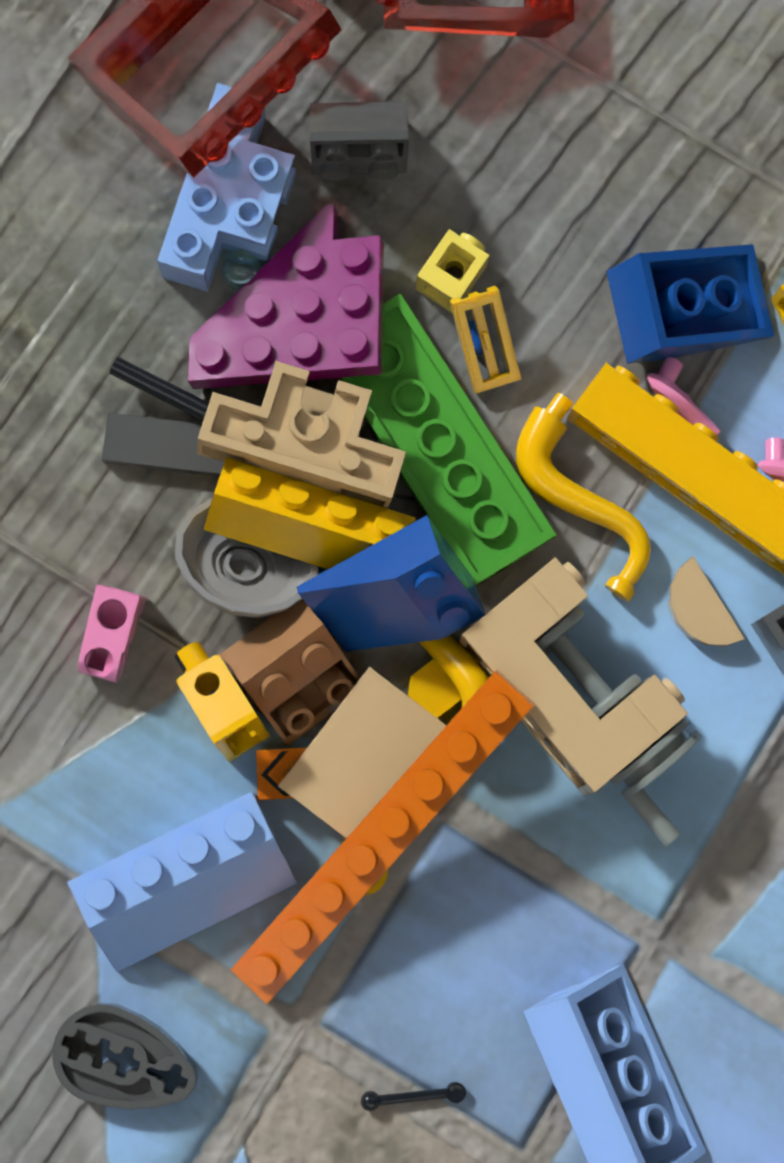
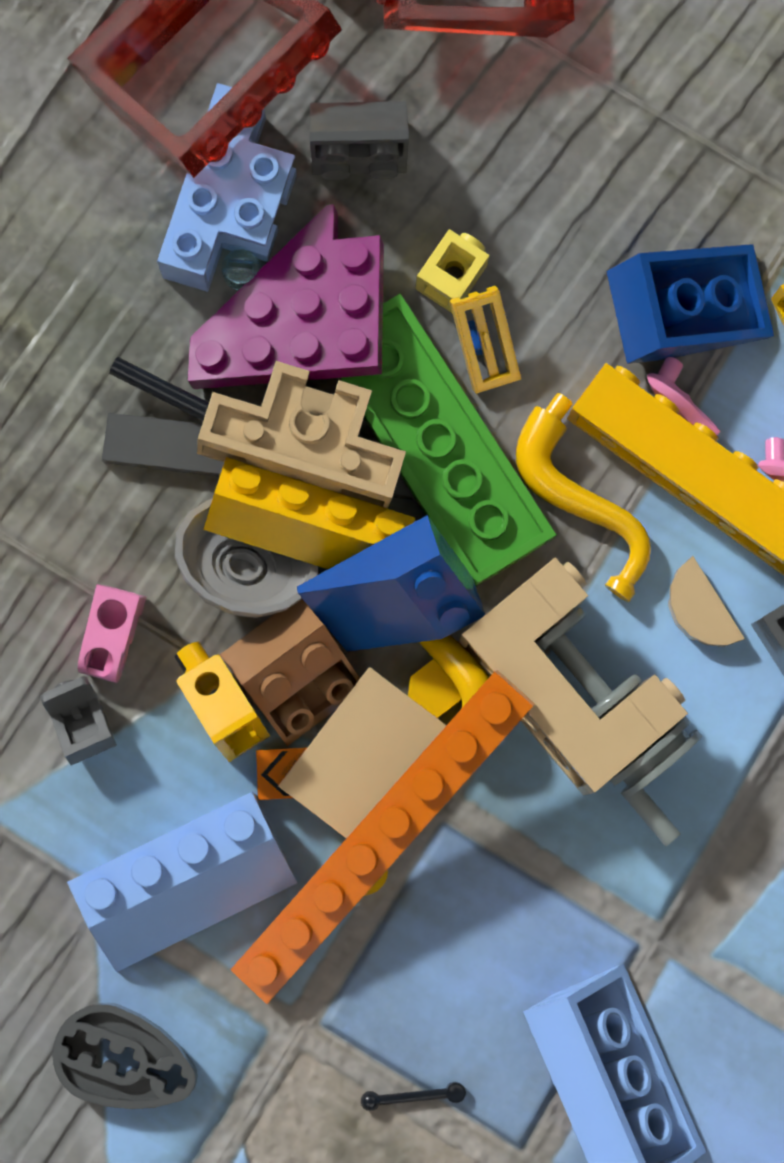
none -> dark grey bracket [40,676,117,766]

